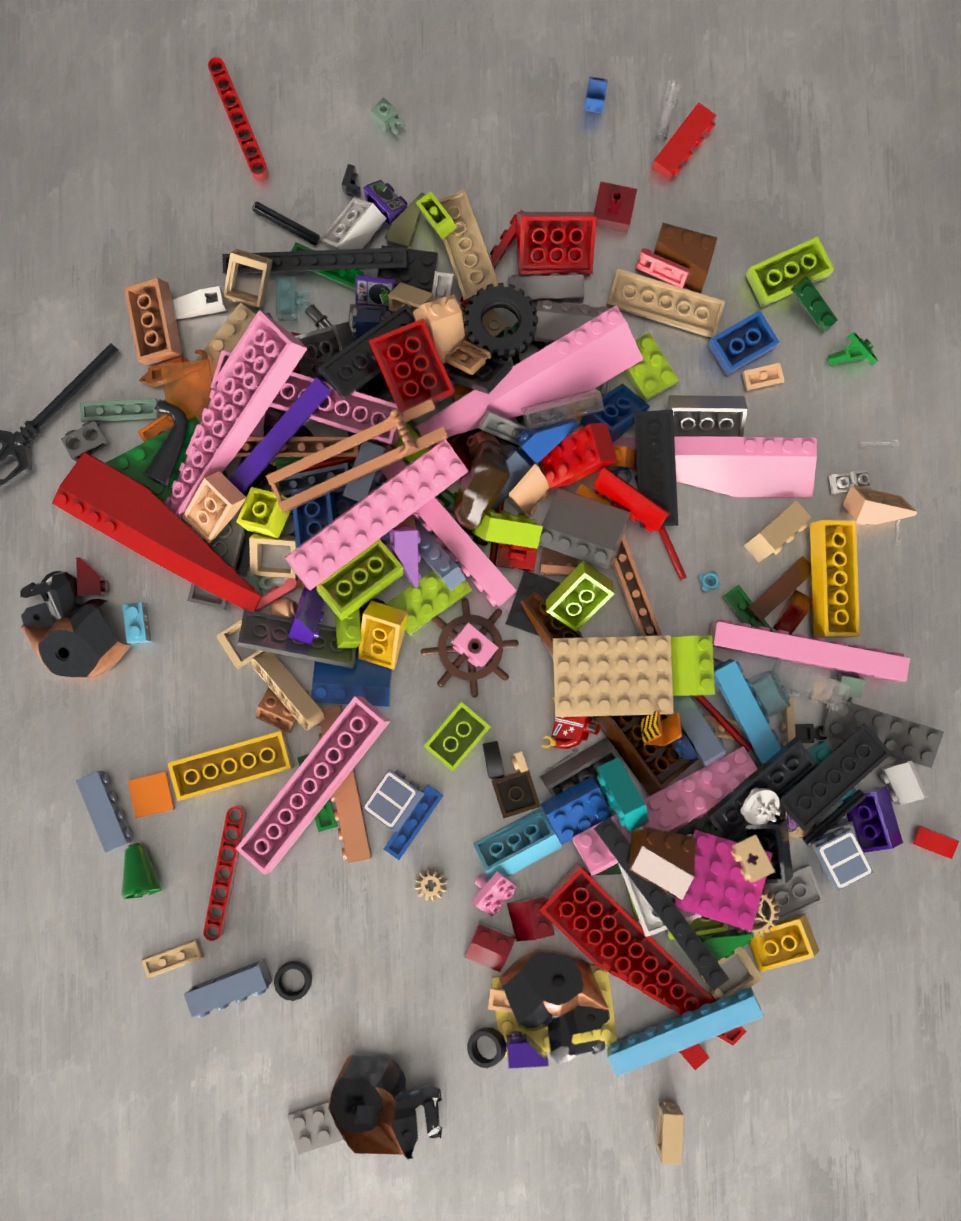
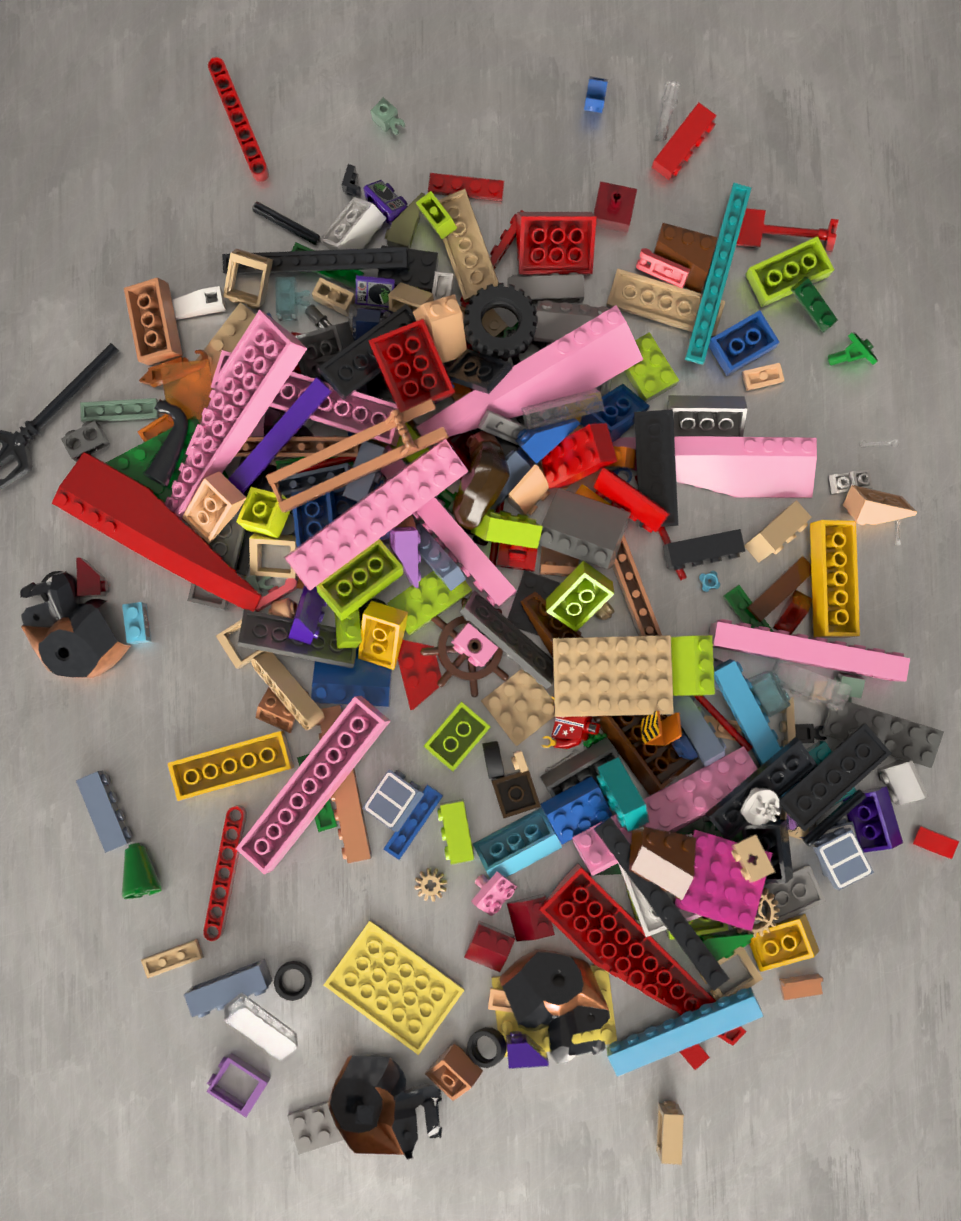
orange tile [128,772,175,819] -> none
medium nougat plate [444,340,492,375] -> none
none -> medium lavender window [206,1053,271,1117]
none -> clear brick [224,992,298,1061]
none -> tan brick [312,278,355,317]
none -> light yellow plate [324,920,465,1055]
none -> red wing [398,640,442,710]
none -> nougat slope [425,1043,483,1101]
none -> red plate [428,173,504,202]
none -> lime brick [437,799,474,864]
none -> dark grey plate [460,590,554,689]
none -> tan plate [481,669,555,746]
none -> green plant [583,733,608,748]
none -> tan plate [595,602,615,620]
none -> black brick [663,529,745,571]
none -> teal plate [684,183,752,365]
none -> red piece [736,208,839,251]
none -> nougat panel [779,973,823,1000]

